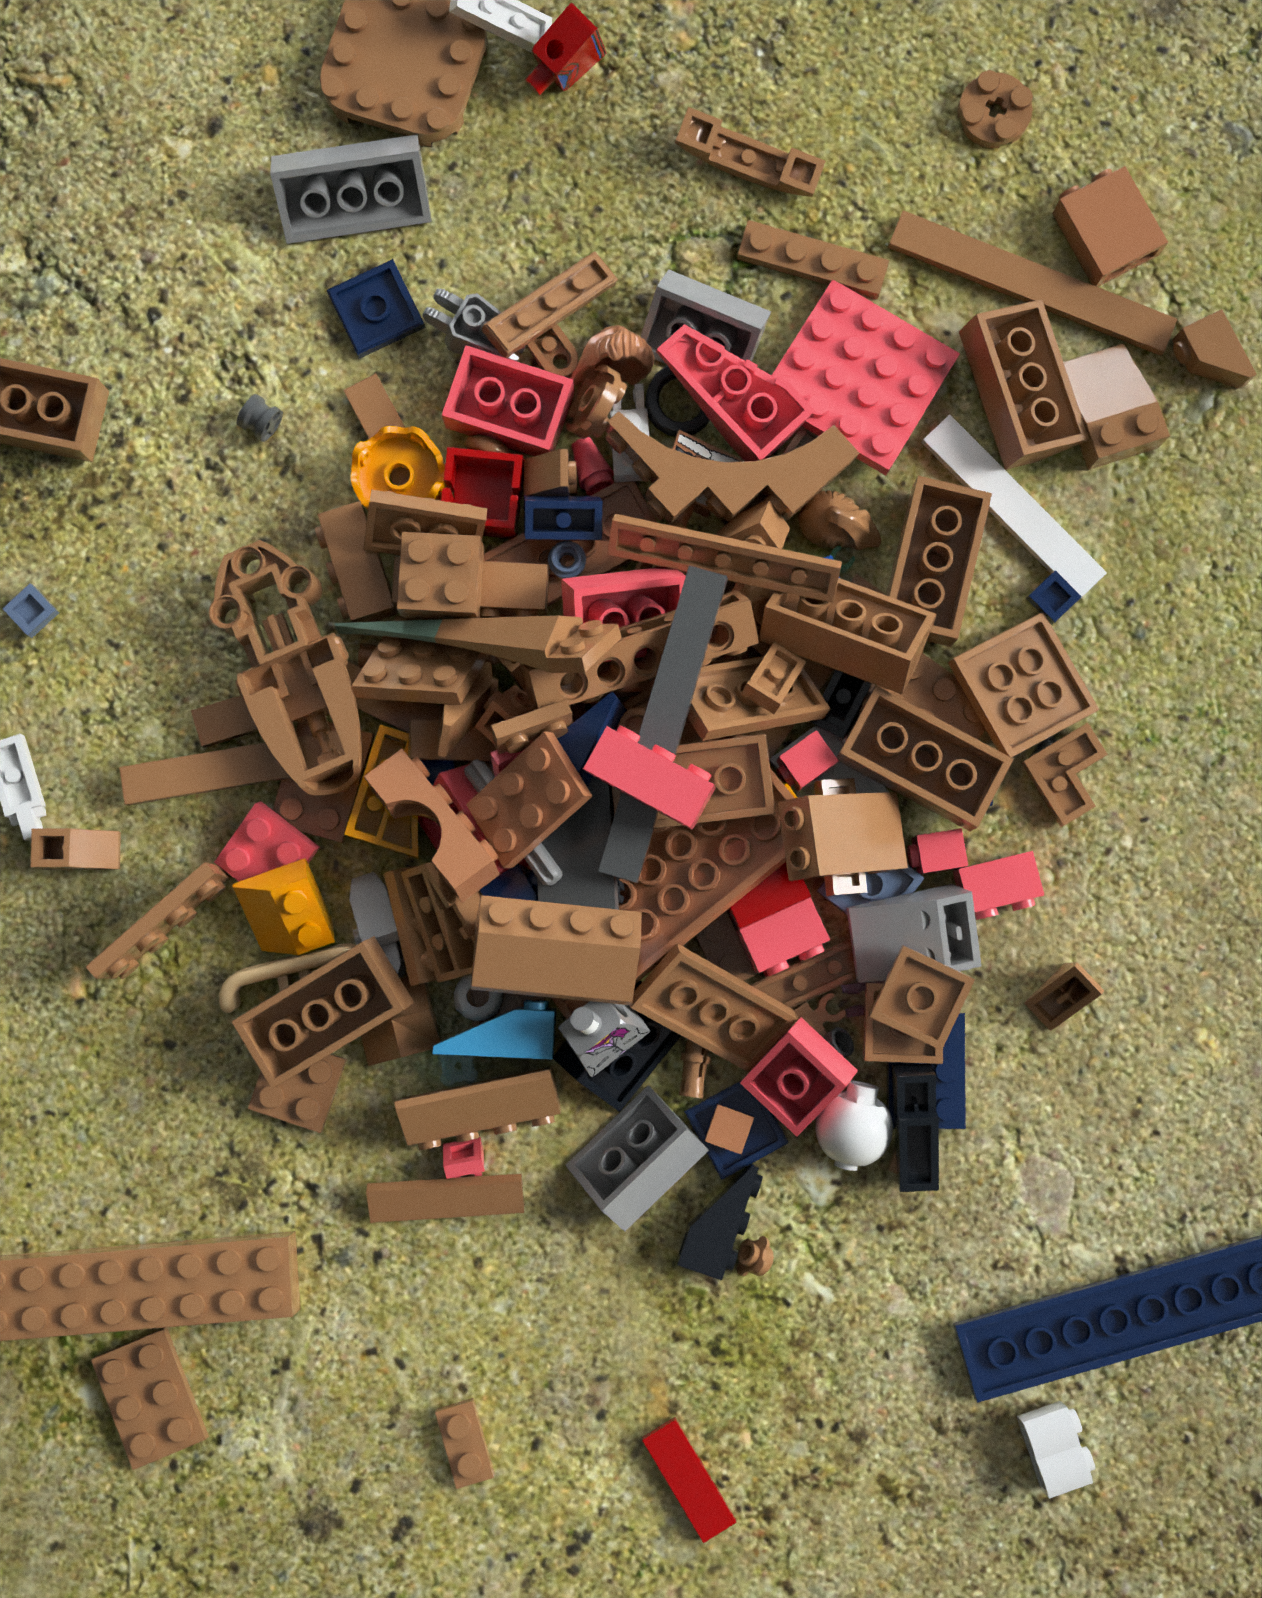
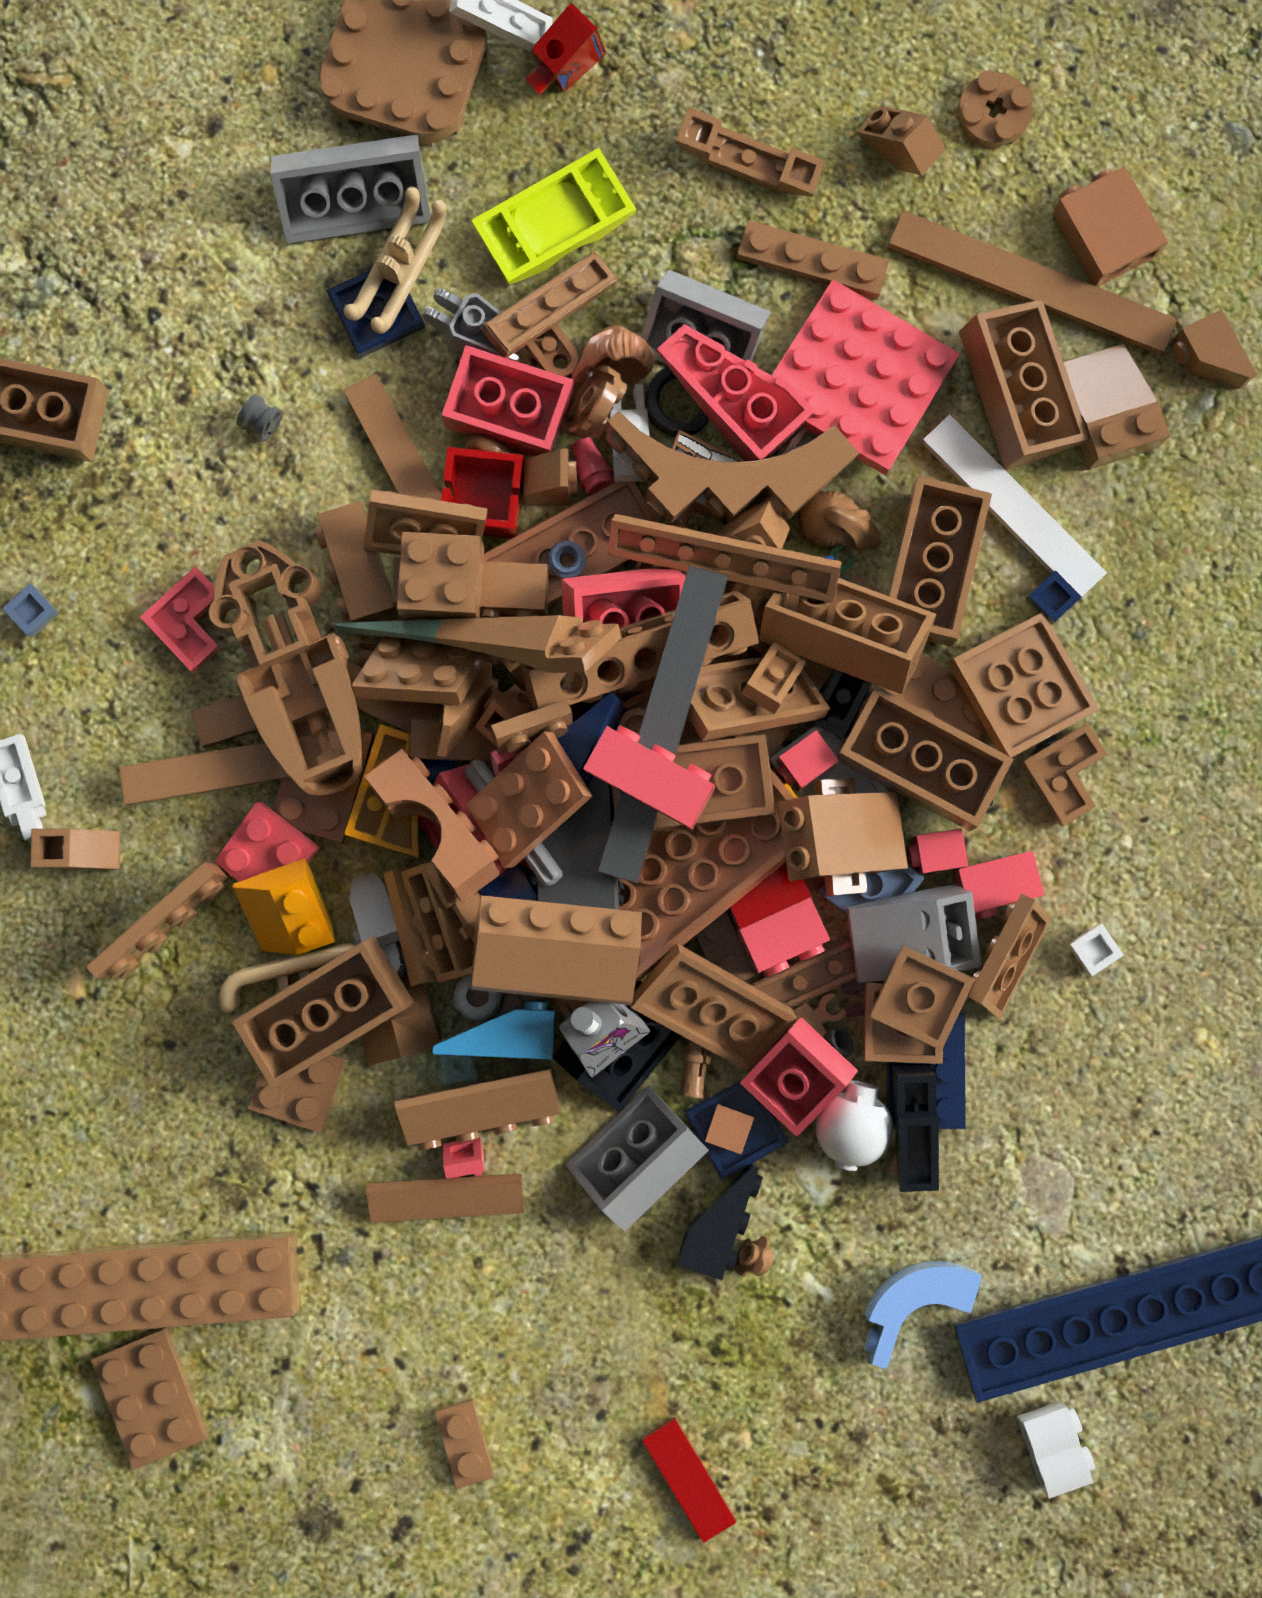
light orange plate [351,426,446,511] -> none
dark blue brick [524,496,603,540] -> none
medium nougat slope [1024,962,1104,1031] -> none
none -> coral plate [140,566,221,673]
none -> tan piece [344,187,447,334]
none -> neon yellow slope [471,148,636,285]
none -> medium nougat slope [857,106,946,176]
none -> light blue arch [864,1261,982,1369]
none -> medium nougat plate [968,893,1051,1019]
none -> white plate [1067,923,1124,977]

